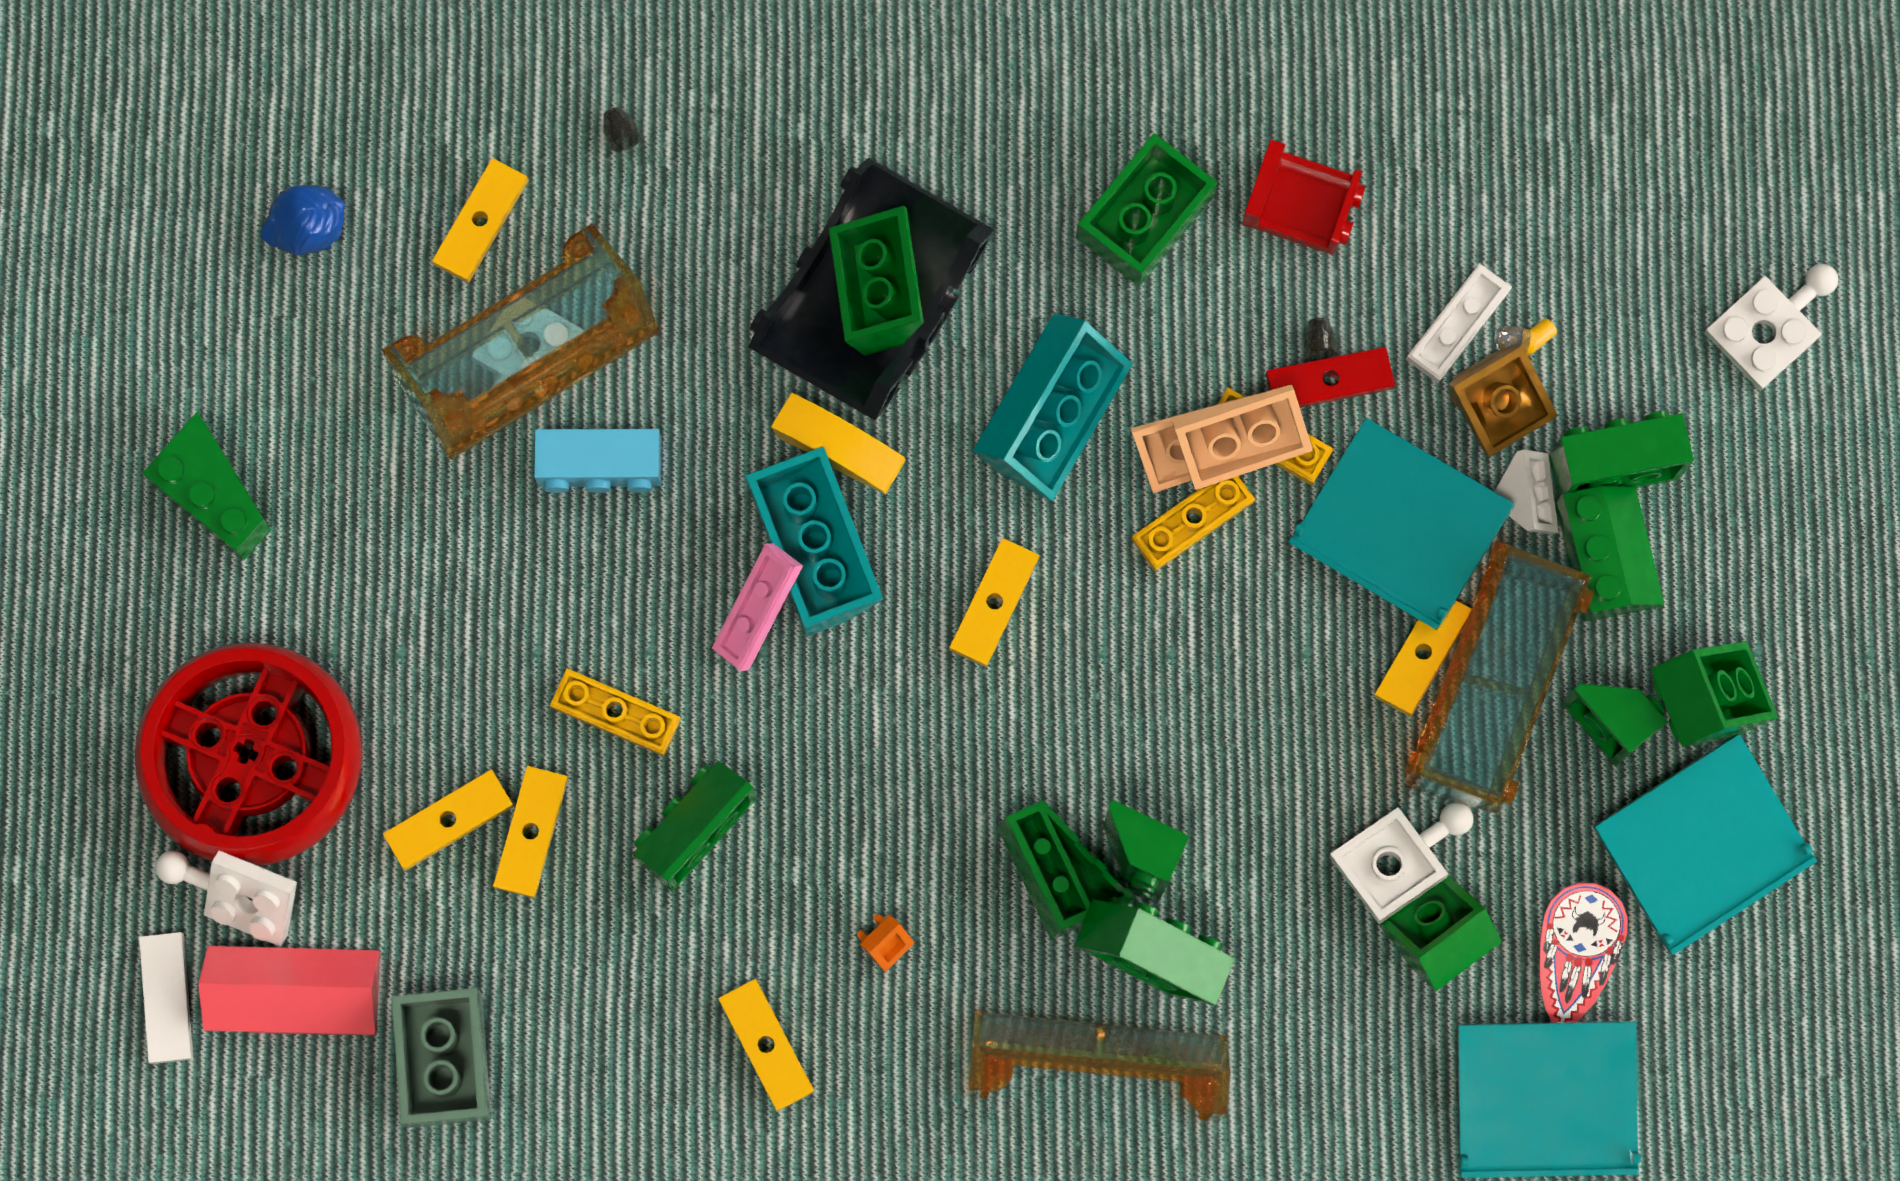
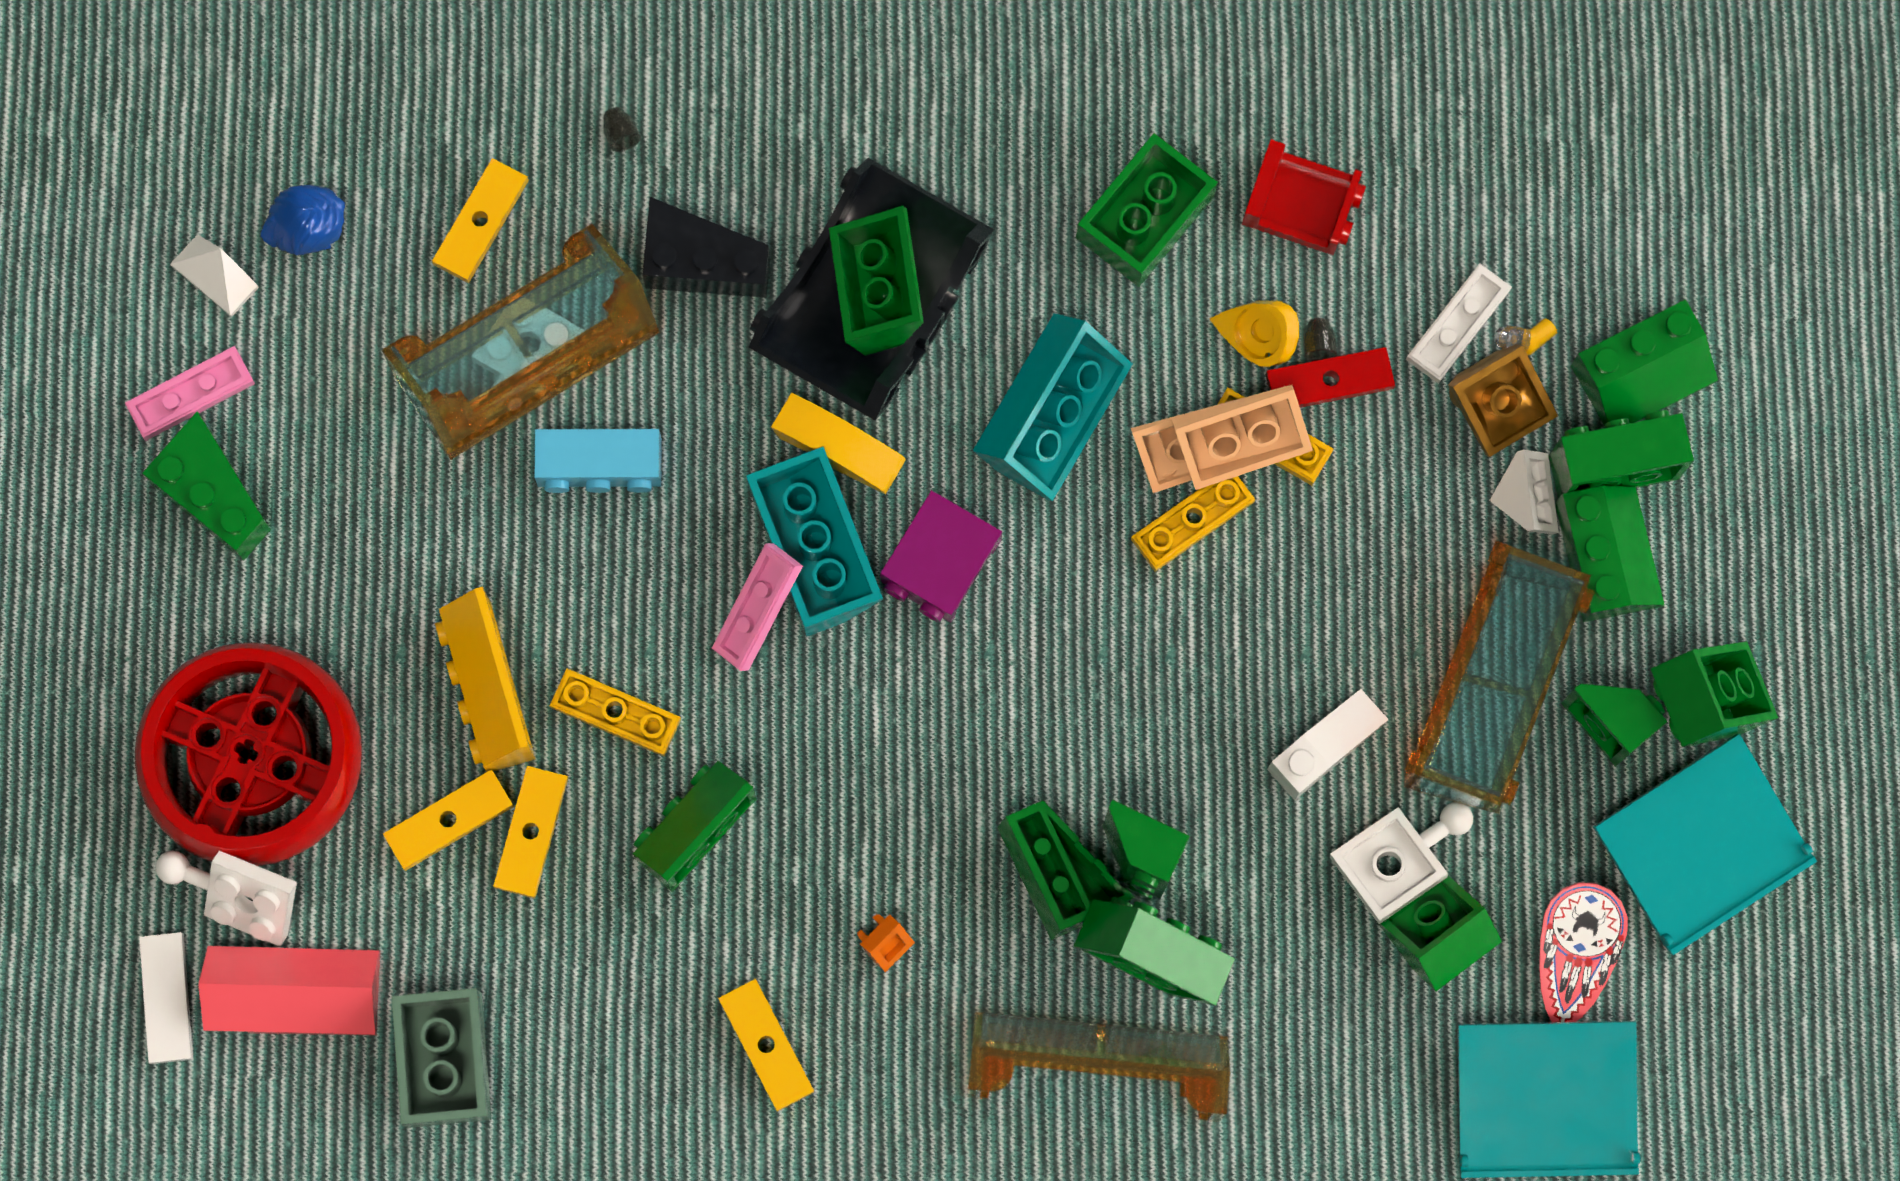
yellow tile [949,538,1040,668] -> none
teal container [1288,418,1515,630] -> none
yellow tile [1375,601,1472,717] -> none
white plate [1704,264,1838,391] -> none
none -> bright pink tile [125,346,255,441]
none -> white slope [170,234,259,317]
none -> yellow slope [435,586,536,772]
none -> black wedge [642,197,770,298]
none -> magenta panel [880,490,1002,623]
none -> yellow piece [1209,300,1299,367]
none -> white slope [1267,689,1388,801]
none -> green slope [1571,299,1718,425]

